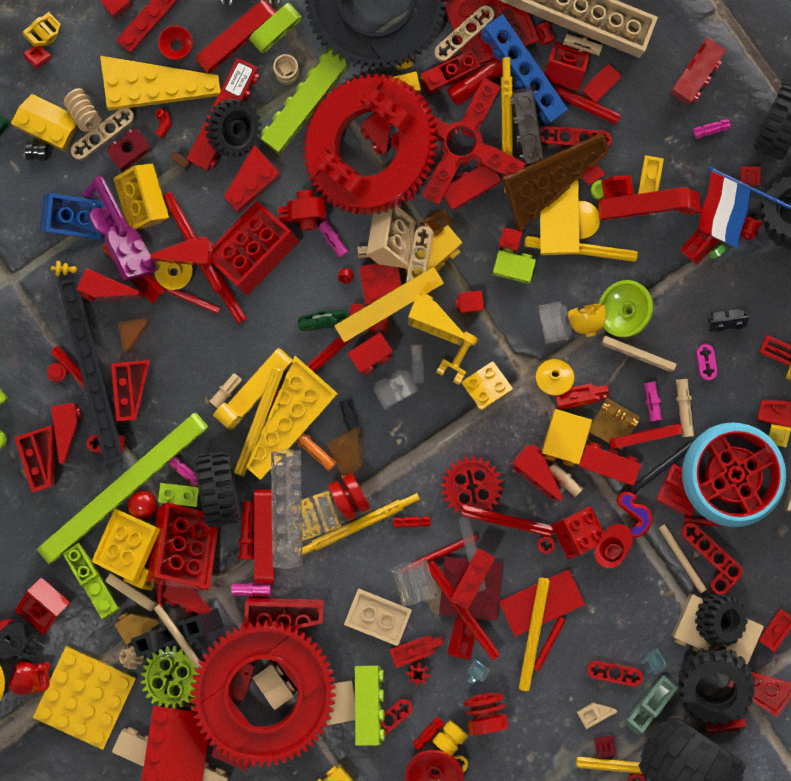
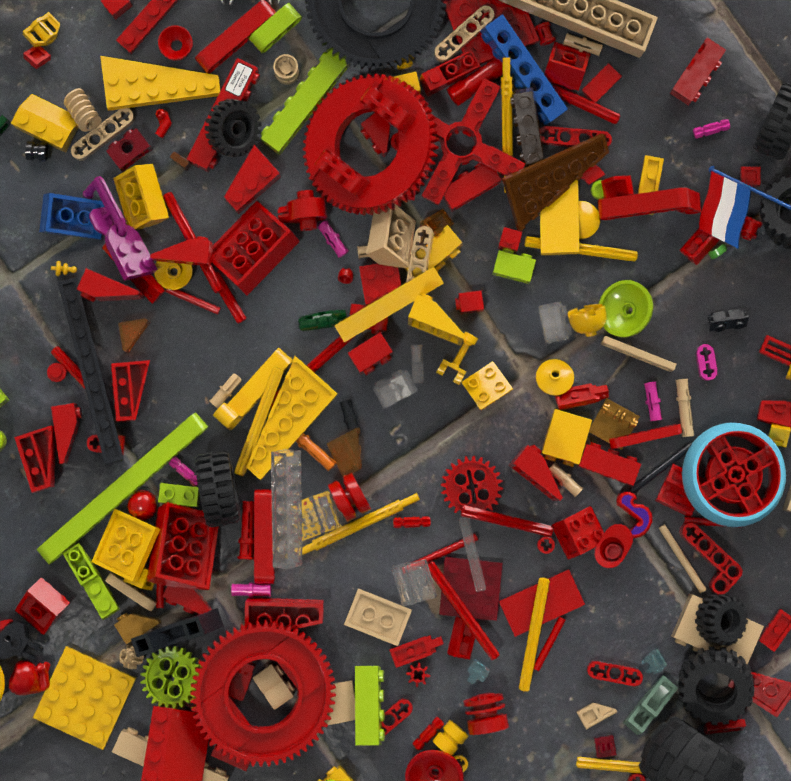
tan bar [153,604,201,667] -> none
red arch [450,547,495,610] -> none

